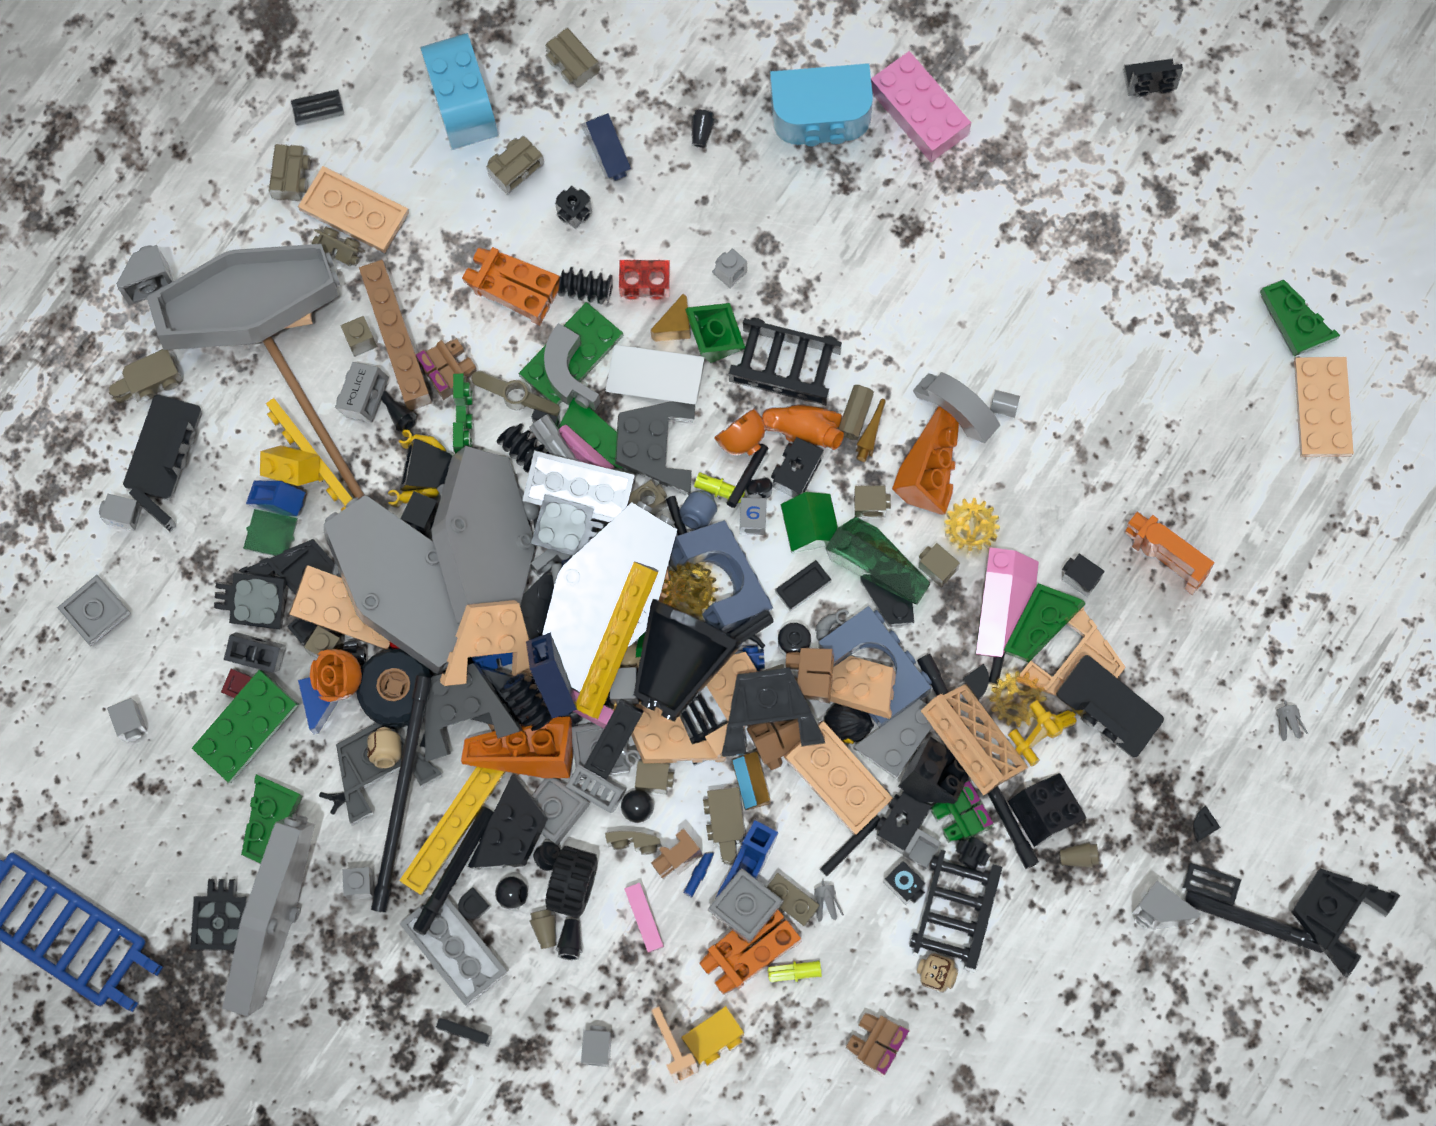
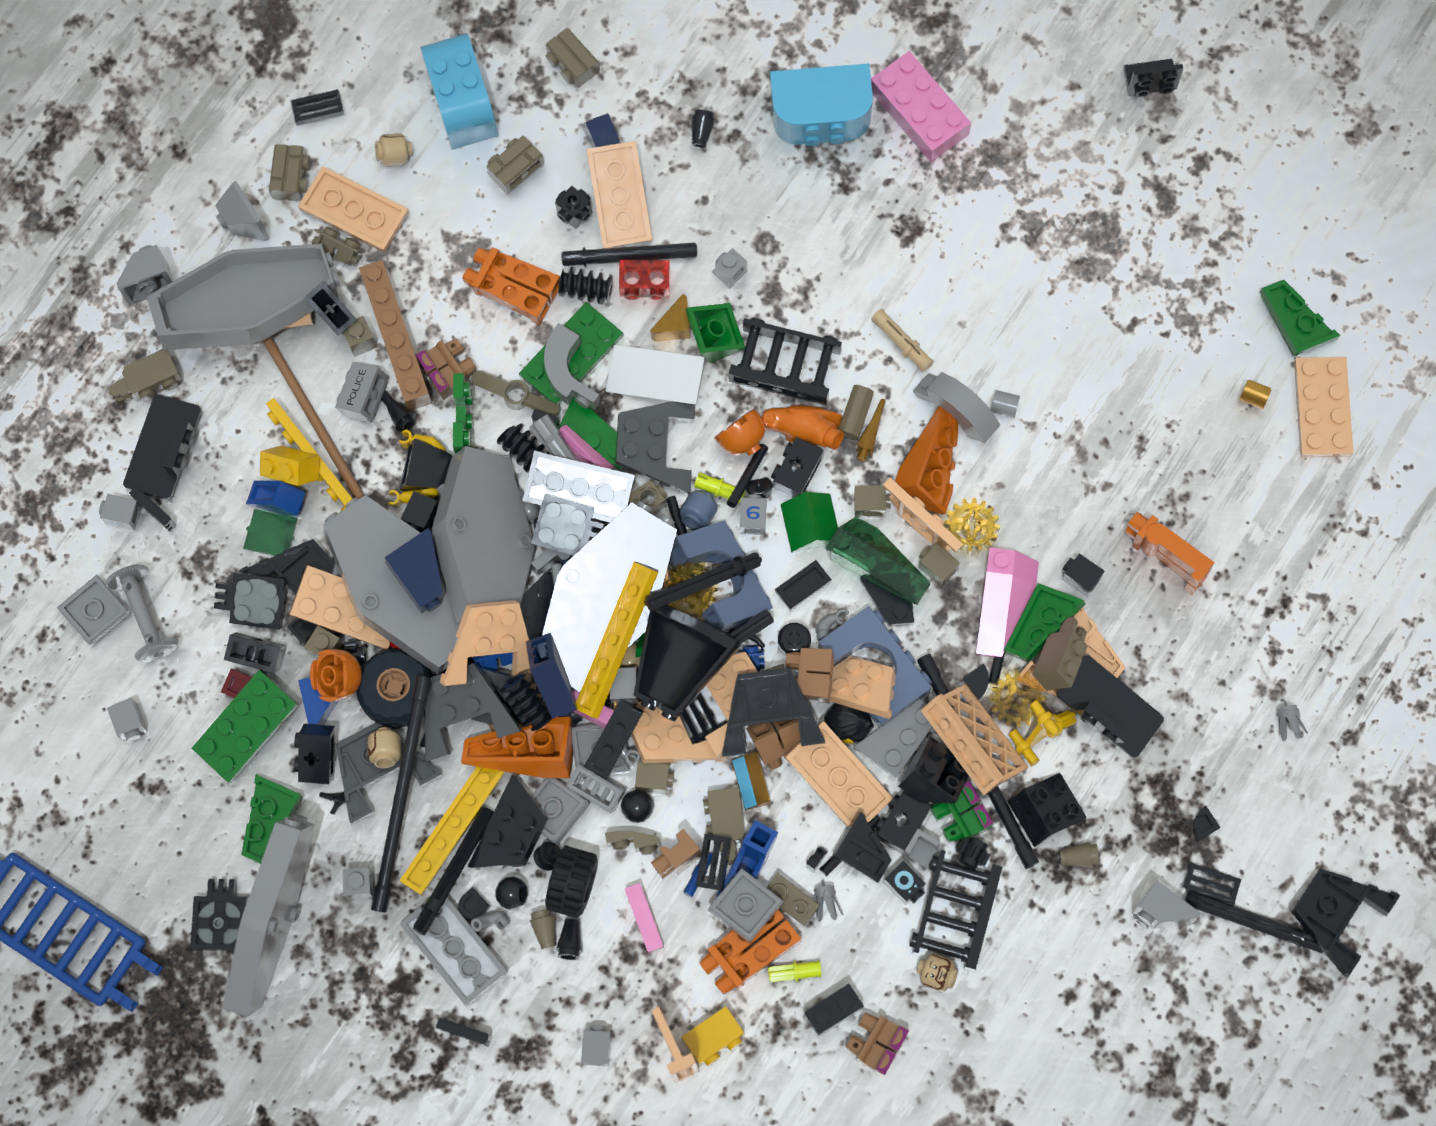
none -> light grey hose [105,564,178,662]
none -> light grey slope [215,181,270,241]
none -> black brick [294,723,335,784]
none -> black slope [304,282,357,336]
none -> tan head [375,133,412,166]
none -> dark blue slope [384,528,443,614]
none -> light grey arm [471,911,510,932]
none -> black axle [561,242,697,267]
none -> light nougat plate [586,141,652,248]
none -> black axle [644,552,762,611]
none -> black tile [696,834,732,891]
none -> black brick [804,984,864,1038]
none -> black tile [806,846,829,873]
none -> black wing [832,811,892,883]
none -> tan pin [871,309,934,372]
none -> light nougat wing [883,478,963,552]
none -> dark tan hinge [1032,617,1088,691]
none -> pearl gold brick [1239,380,1272,409]

